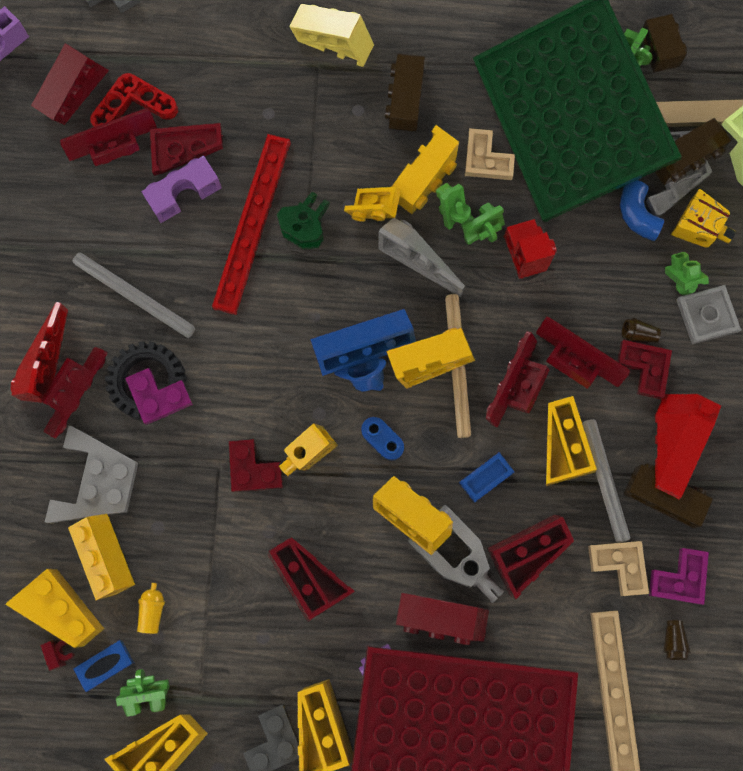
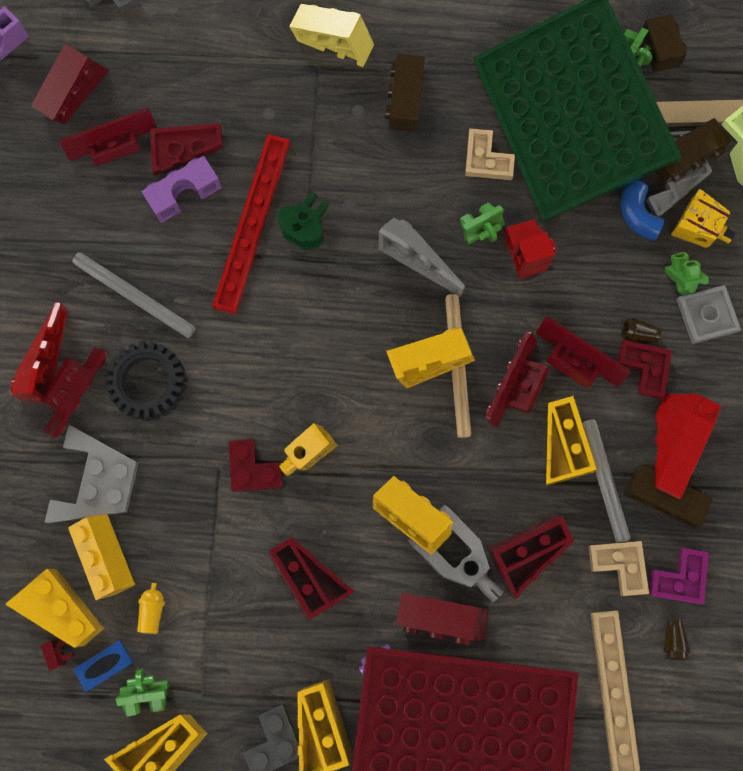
red beam [90,73,178,127] -> none
magenta plate [125,368,193,425] -> none
blue brick [310,309,416,376] -> none
blue piece [334,358,387,392] -> none
yellow bracket [344,187,401,222] -> none
blue plate [361,417,404,461] -> none
yellow wedge [392,125,459,214] -> none
bright green hips [436,183,471,230] -> none
blue tile [459,452,514,503] -> none

